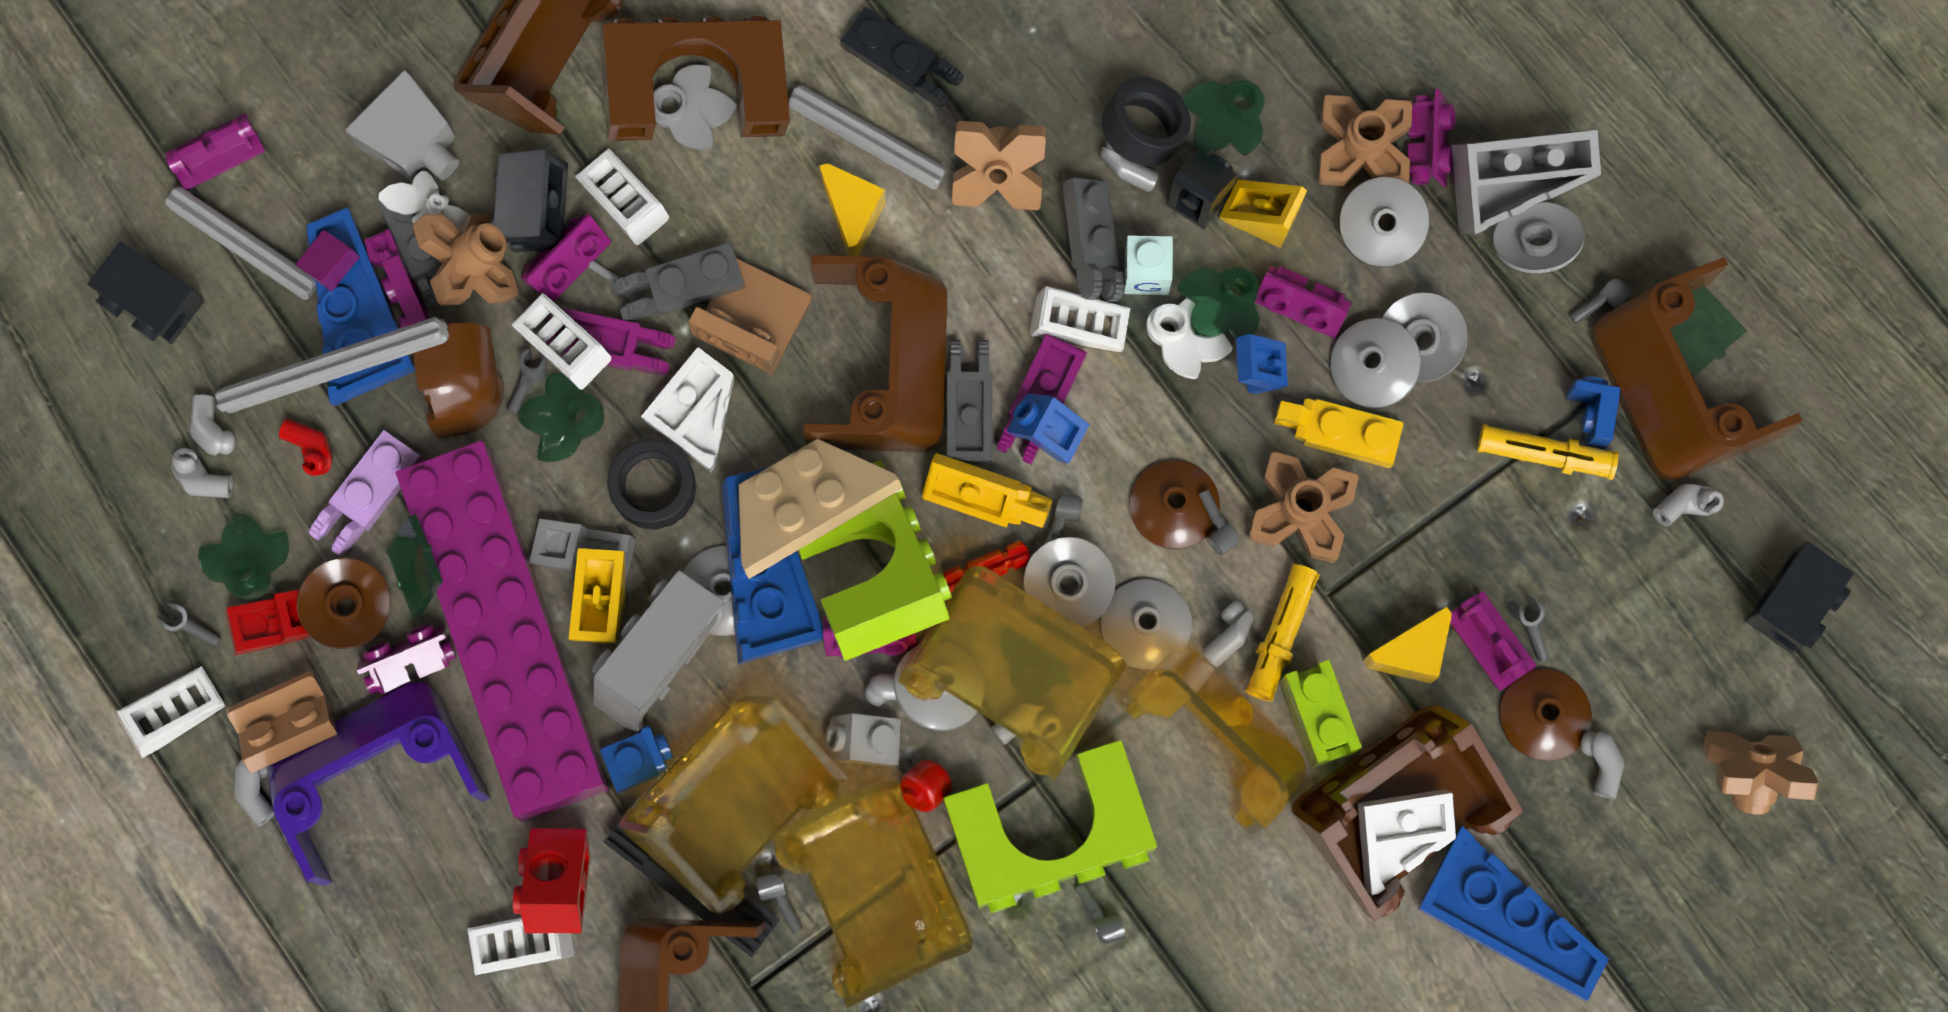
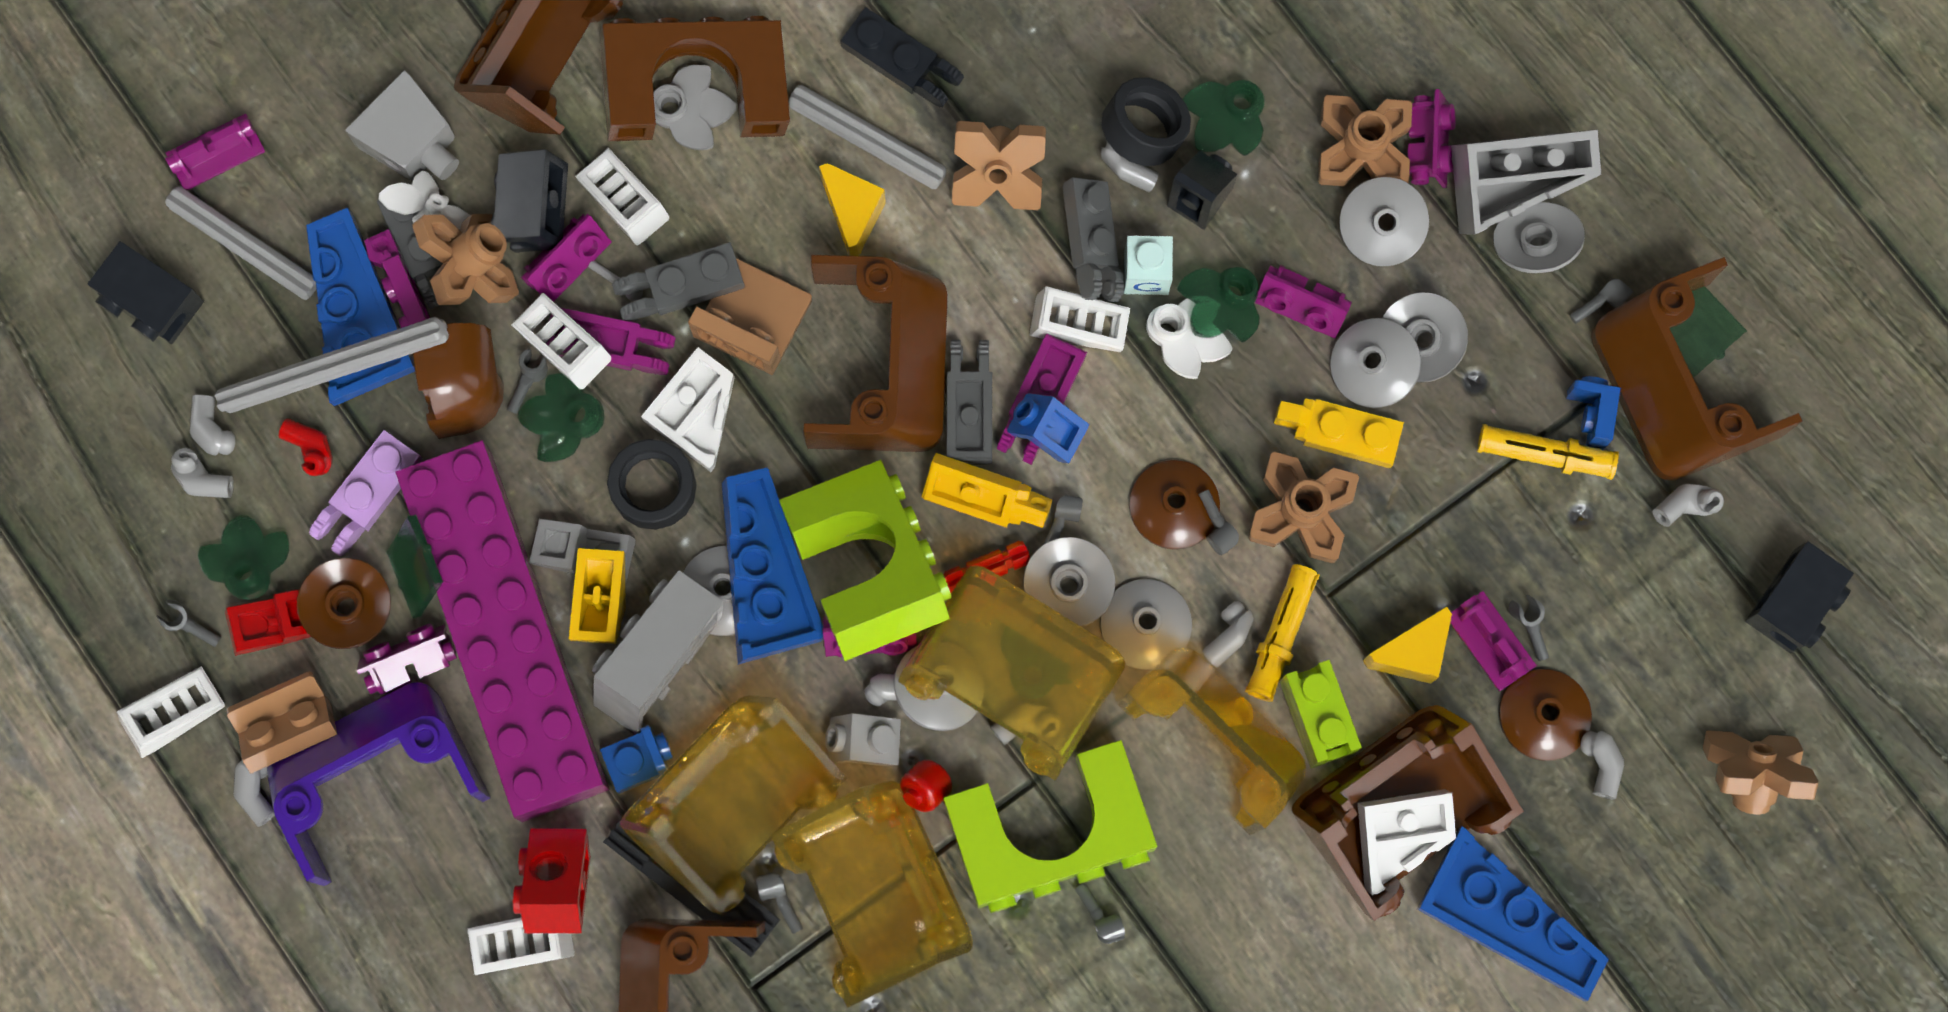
magenta slope [295,230,359,292] -> none
tan wing [739,439,902,579] -> none
yellow slope [1219,179,1307,248] -> none
blue bracket [1236,334,1288,394] -> none

